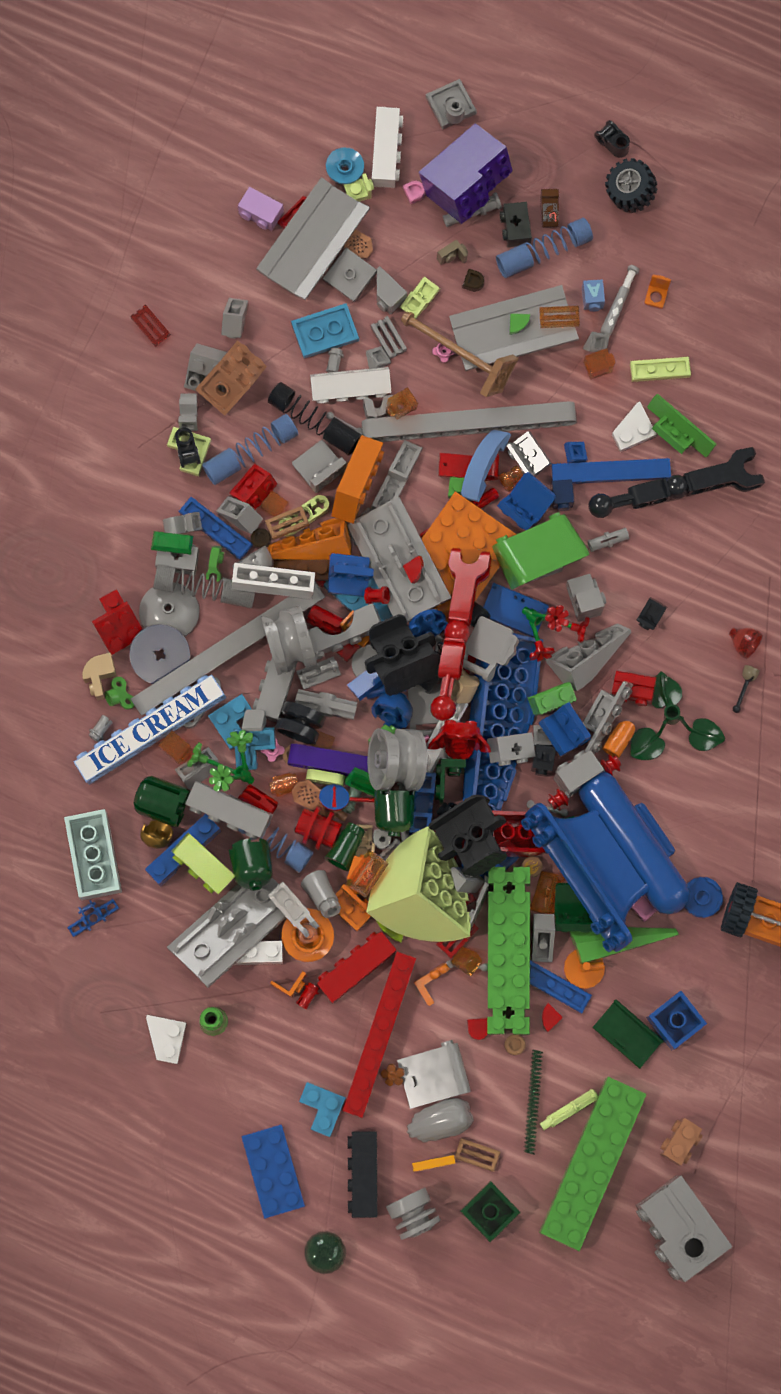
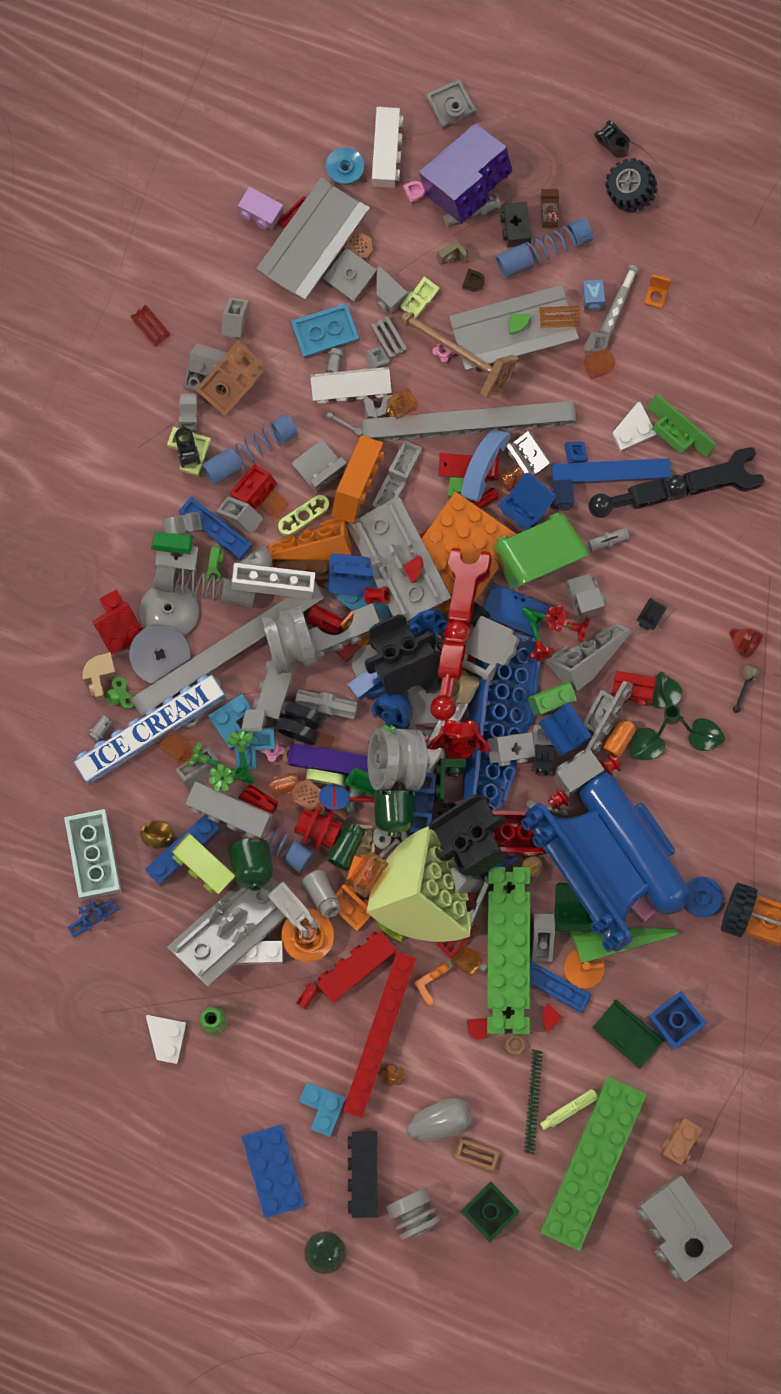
dark green cylinder [134,776,191,827] -> none
dark brown tile [251,528,271,549] -> none
medium nougat tile [265,506,309,540] -> none
black piece [267,382,362,456] -> none
orange bracket [270,971,307,998] -> none
light grey hinge [296,656,341,690] -> none
yellowish green bracket [344,173,374,202] -> none
light grey door [397,1040,471,1109] -> none
light orange tile [411,1155,455,1172] -> none
clear orange slope [530,871,565,914] -> none
yellowish green tile [630,357,691,382] -> none

